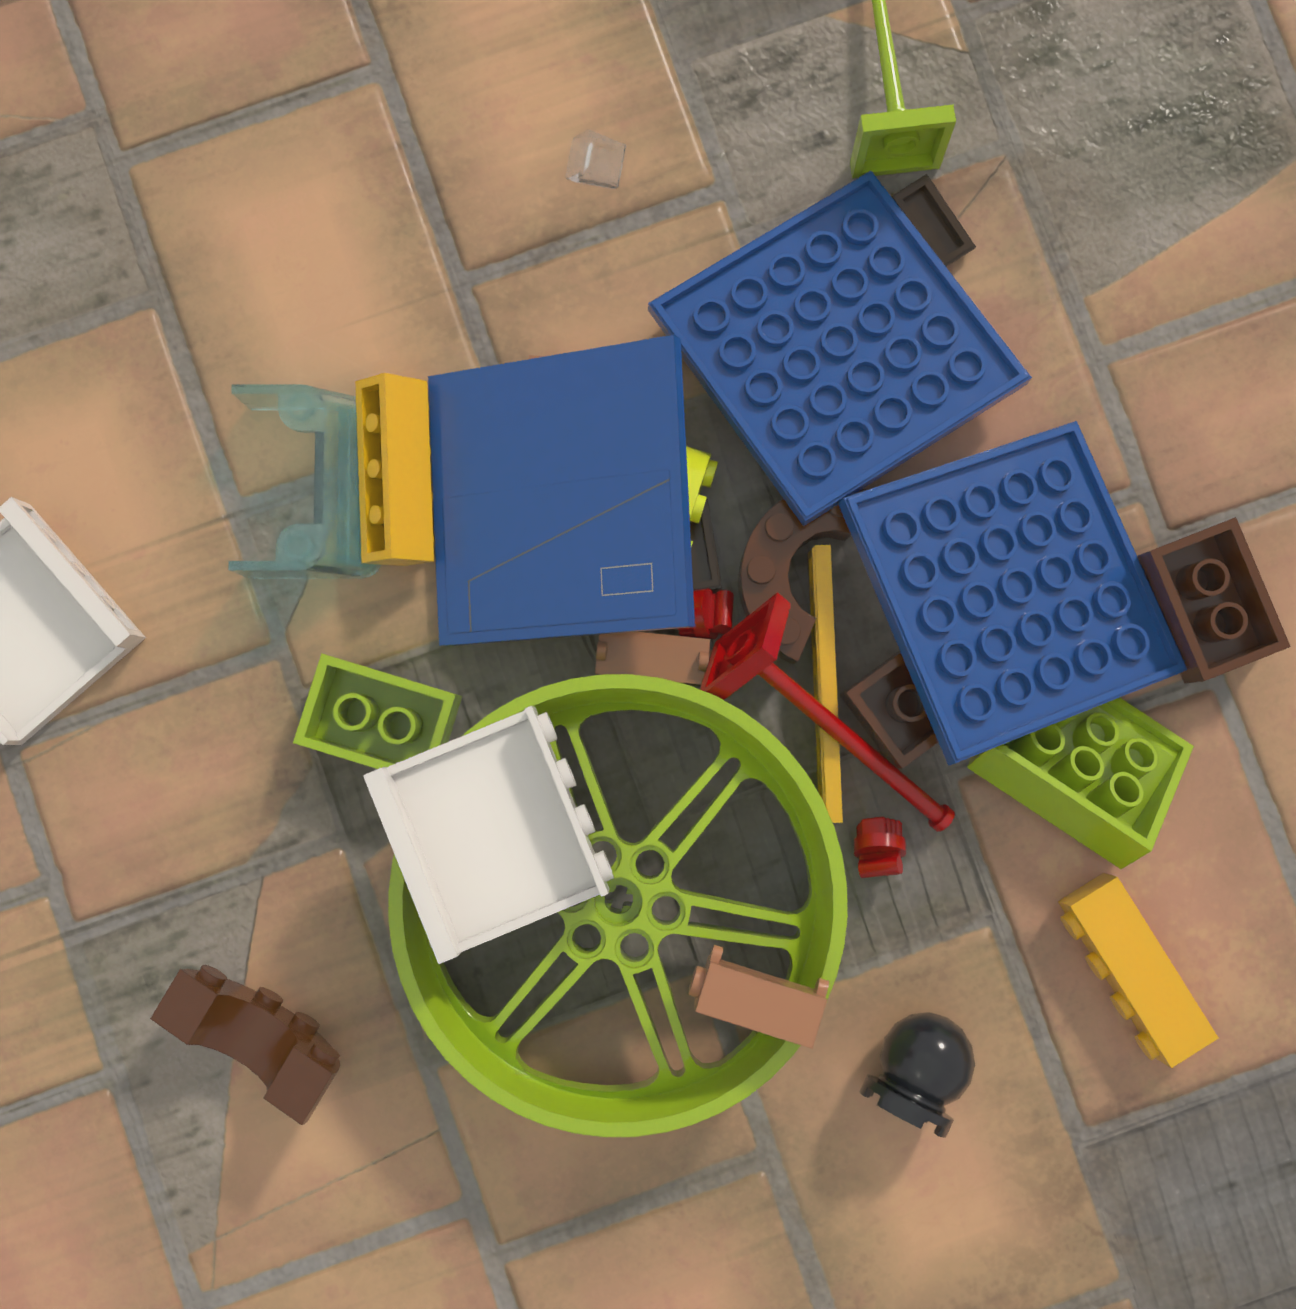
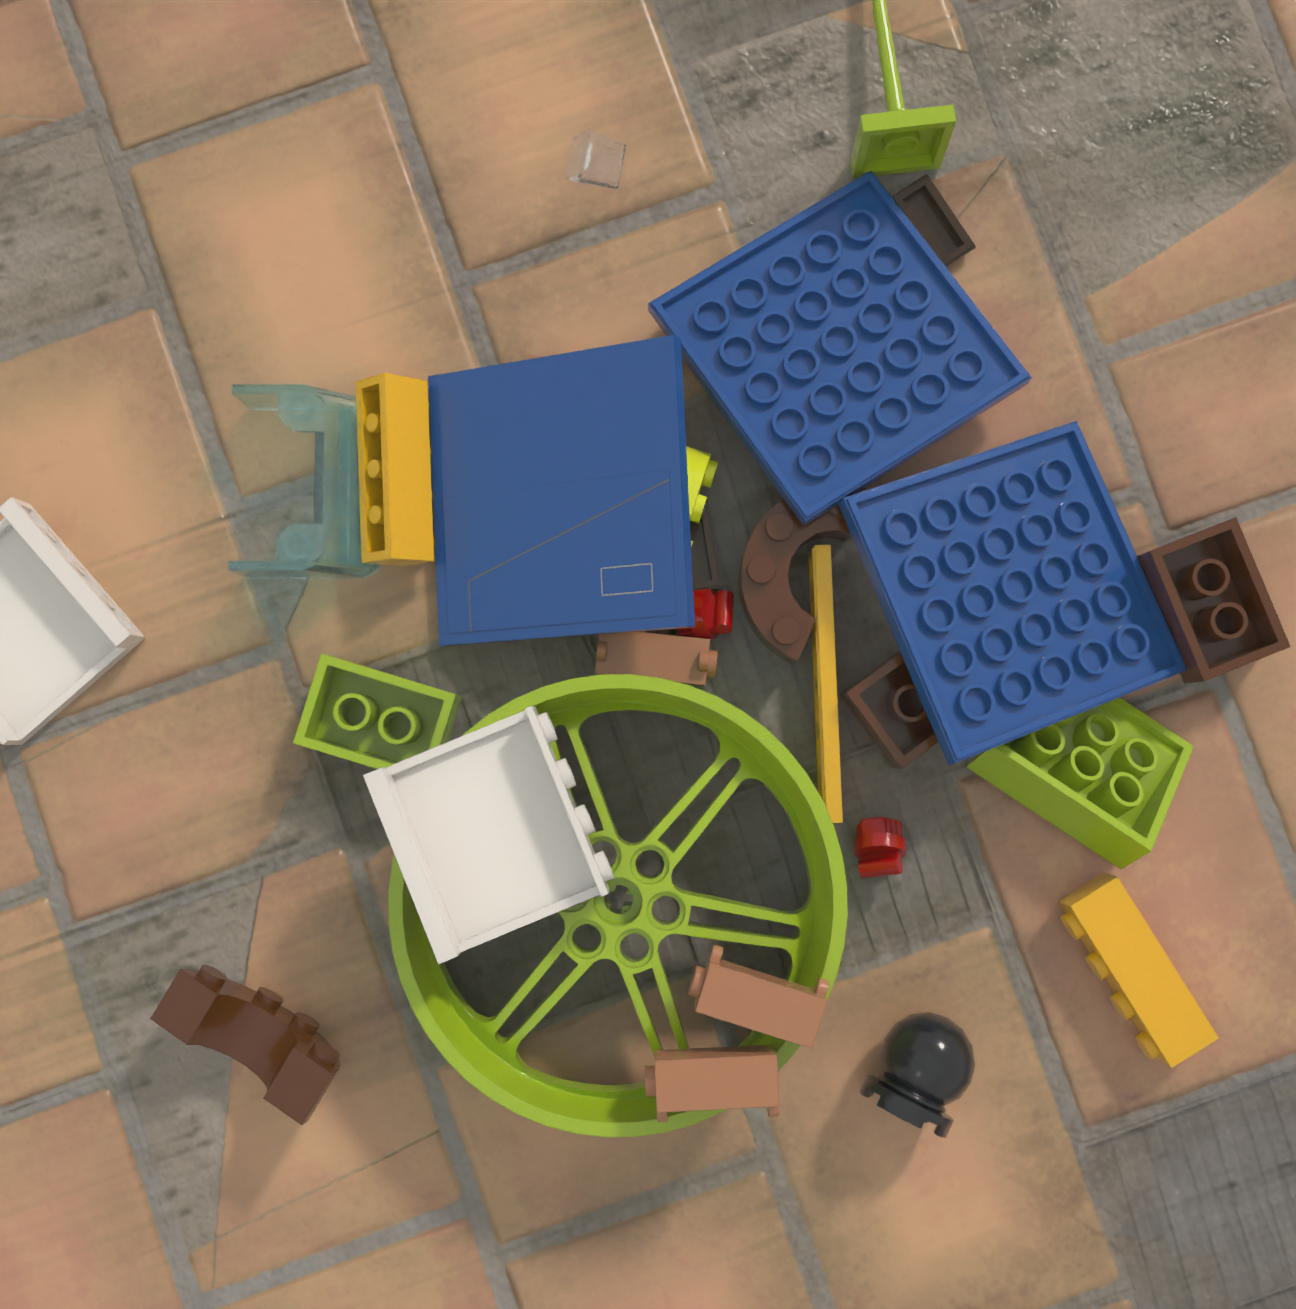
red tile [700,592,955,832] -> none
none -> nougat brick [645,1045,780,1122]

